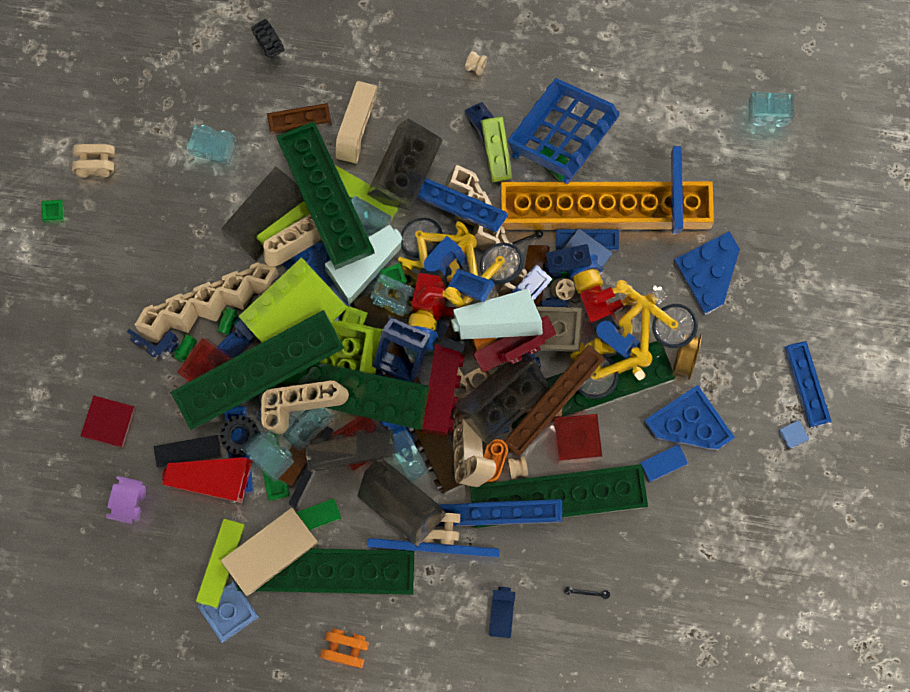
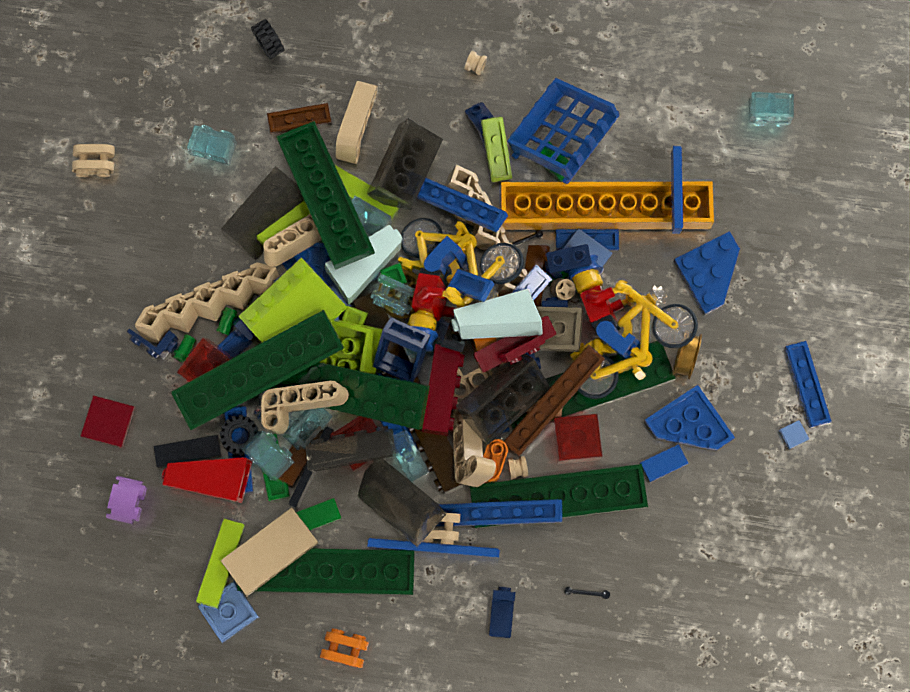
green tile [41,199,65,223] -> none

